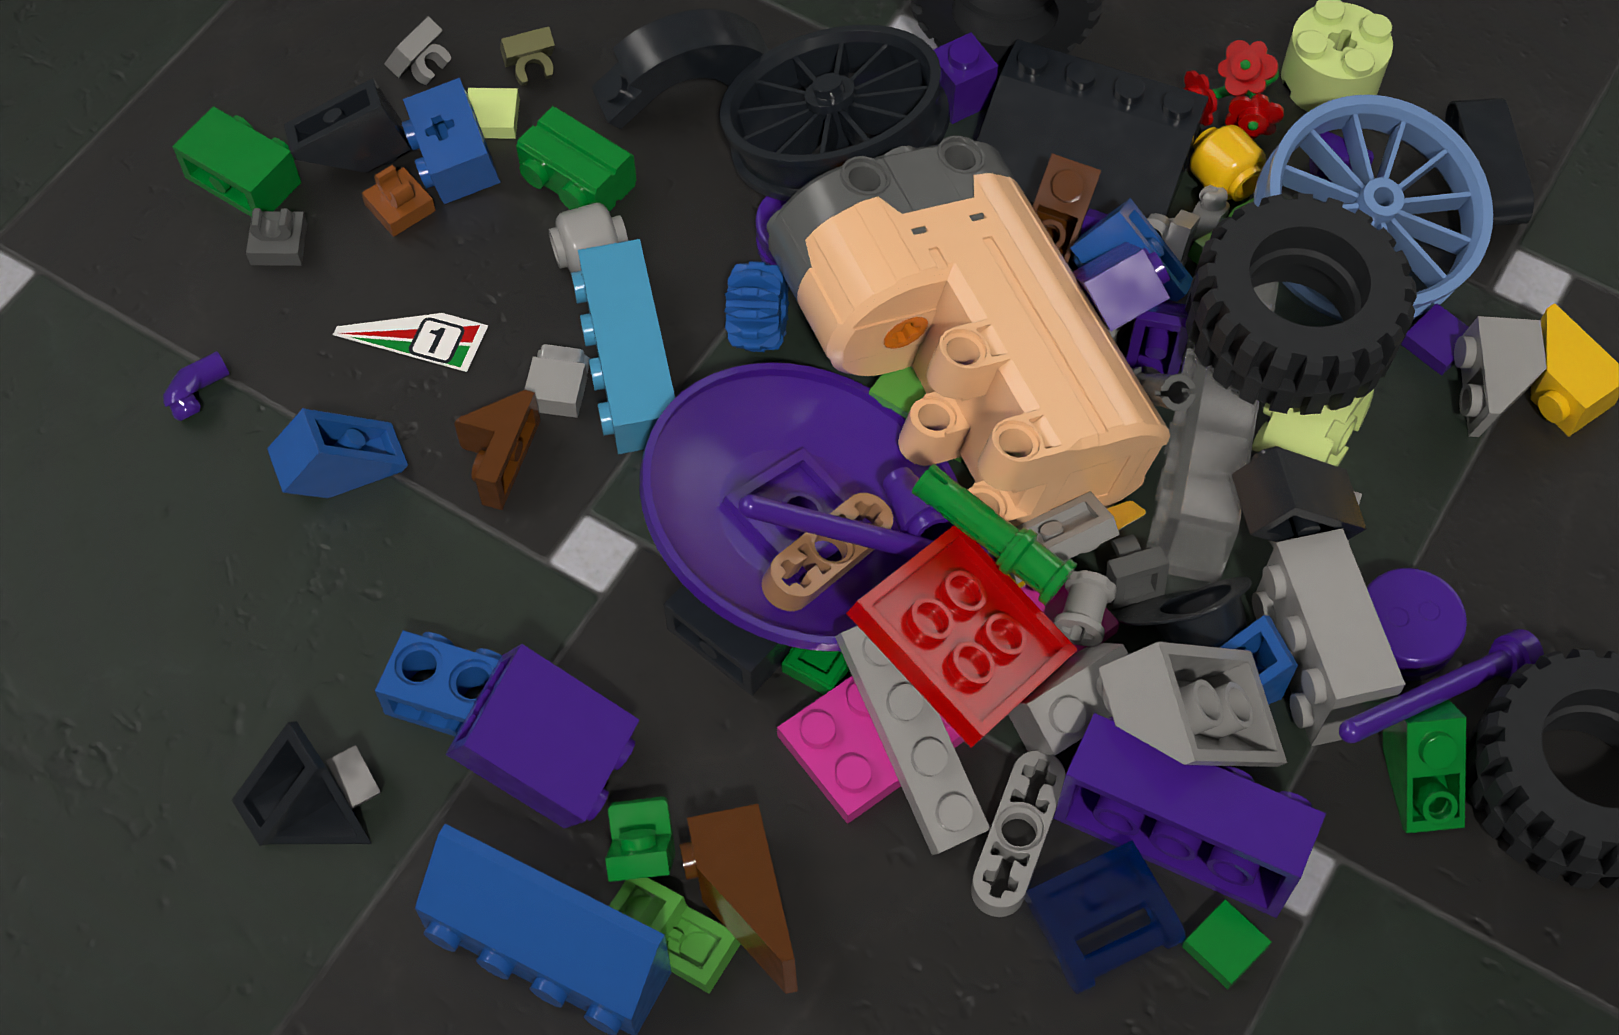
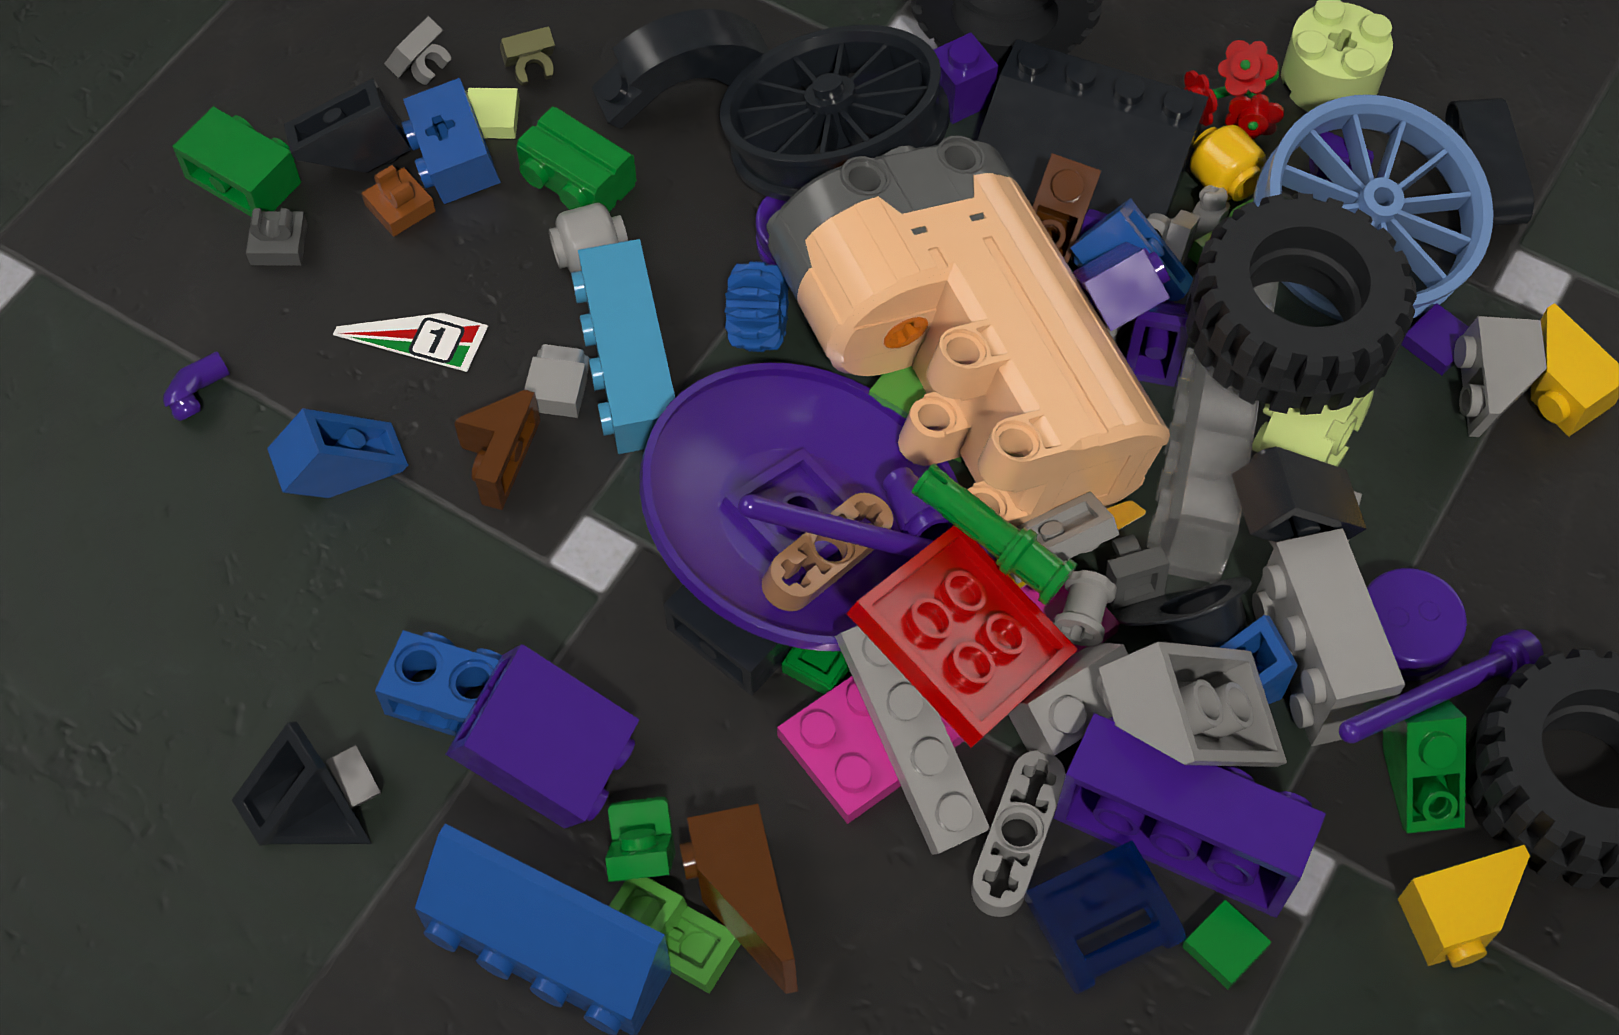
dark grey pin [1132,366,1196,411] -> none
none -> yellow slope [1398,845,1530,968]

